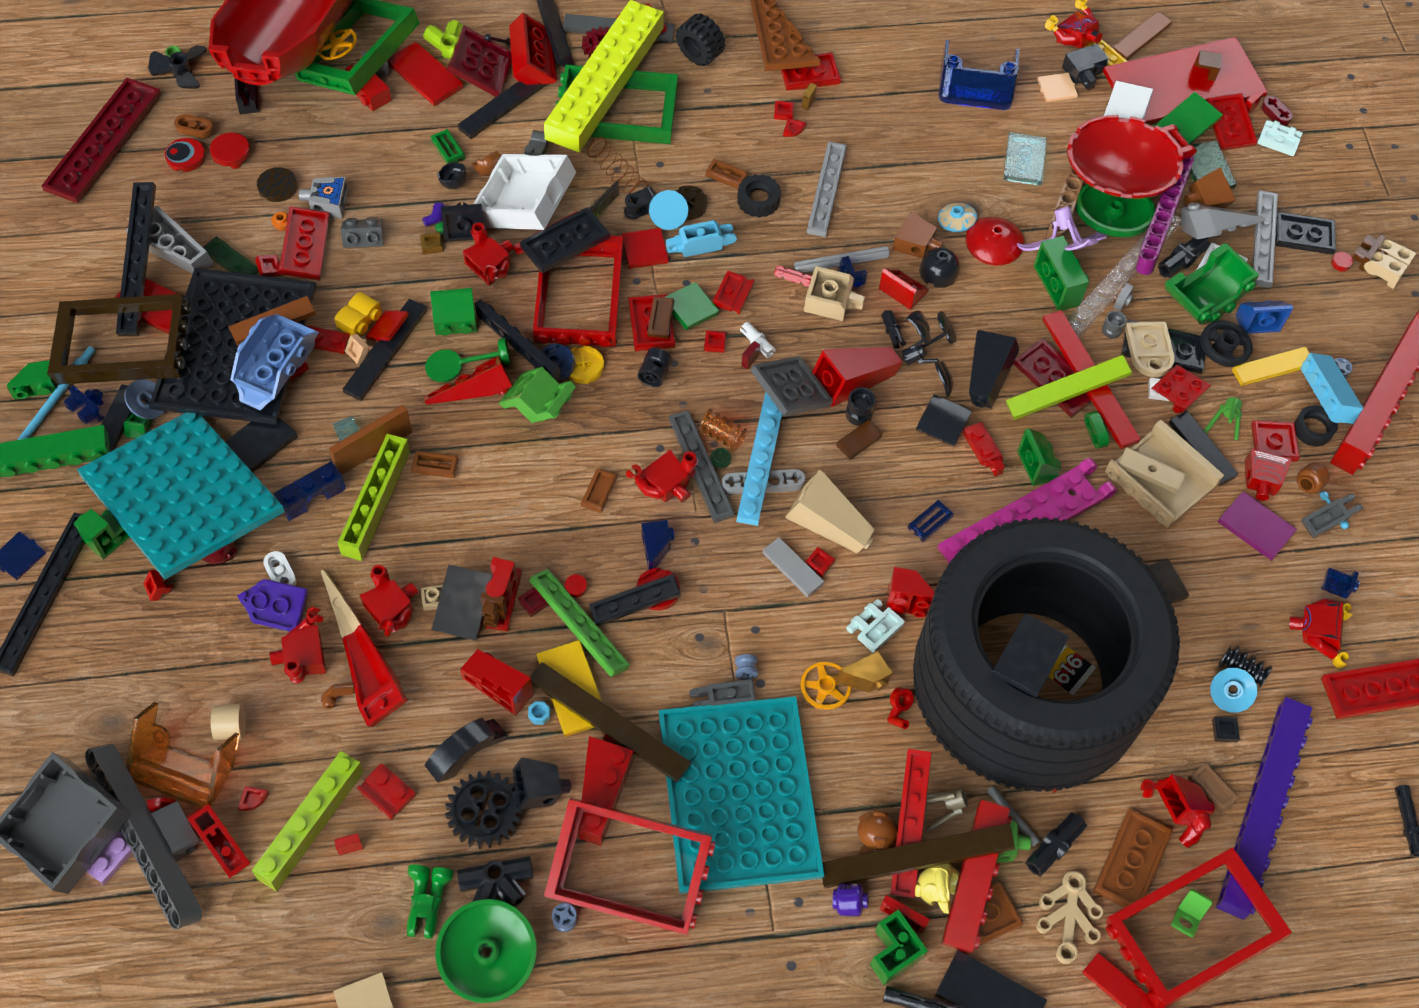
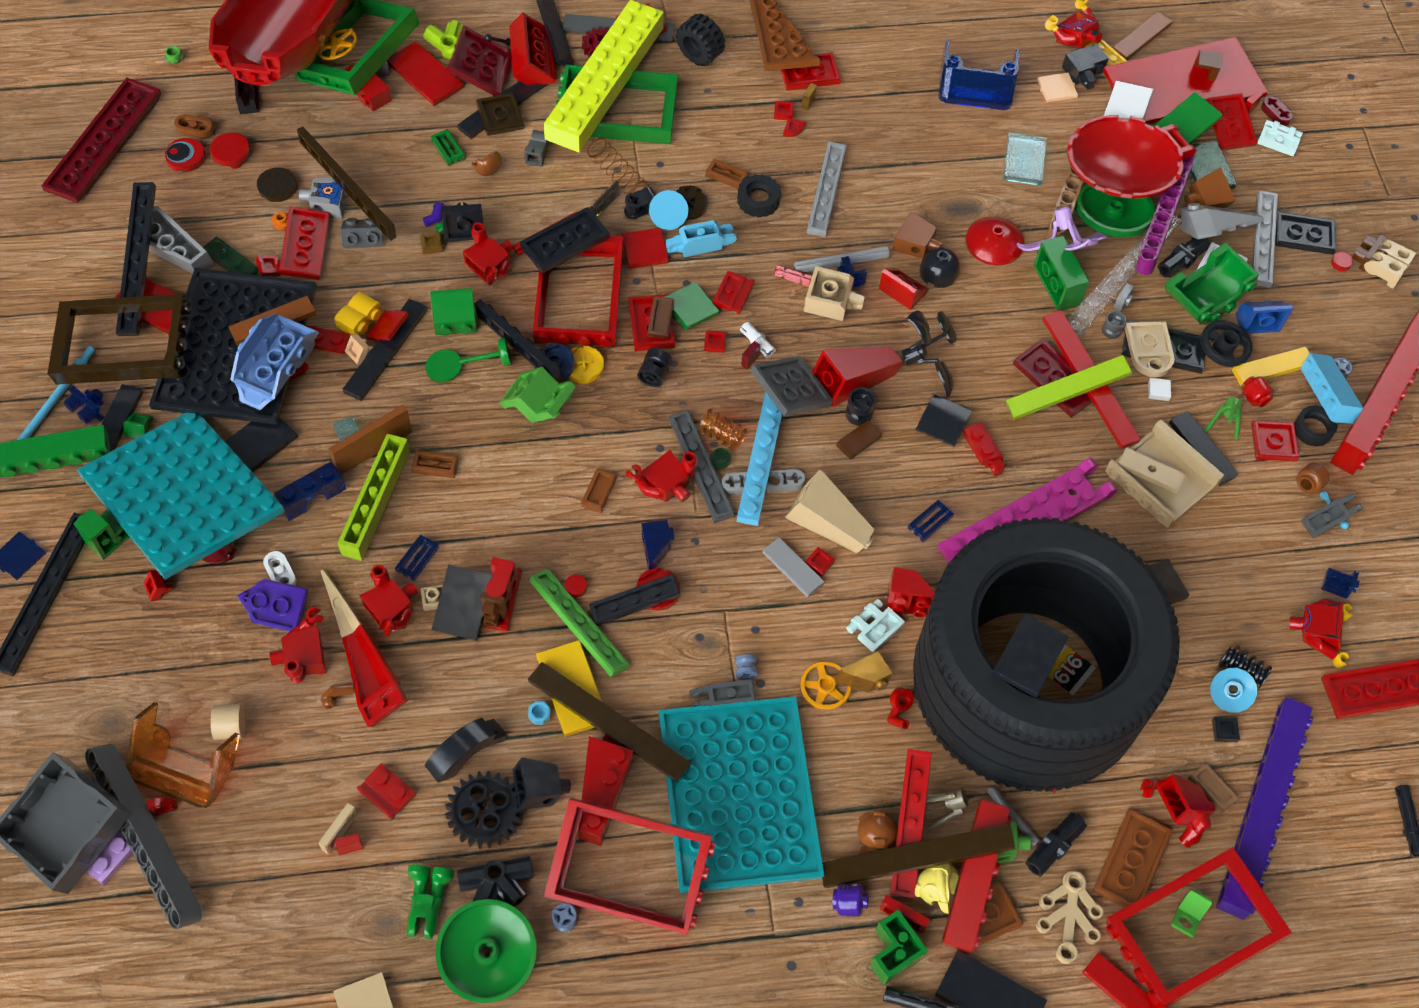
green slope [7,360,57,399] -> none
sand blue dish [124,379,165,419] -> none
black piece [148,45,207,89] -> none
dark grey hinge [152,801,199,862] -> none
red slope [186,802,251,879] -> none
red tile [237,786,269,811] -> none
lime brick [251,751,364,891] -> none
red wedge [424,356,512,405] -> none
black hair [437,162,467,190] -> none
red wedge [460,649,533,716] -> none
white tile [473,154,576,230] -> none
dark red tile [518,587,549,617] -> none
black axle [881,310,906,349] -> none
dish [938,203,977,232] -> none
black slope [969,330,1019,409] -> none
green slope [1017,428,1061,486] -> none
green beam [1084,411,1109,449] -> none
red hinge [1151,365,1211,413] -> none
magenta tile [1218,492,1297,561] -> none
red torso [1245,449,1292,501] -> none
none -> dark brown tile [297,126,397,241]
none -> tan tile [319,803,358,854]
none -> clear blue tile [395,534,439,581]
none -> dark brown tile [476,93,524,136]
none -> red head [1242,376,1274,407]

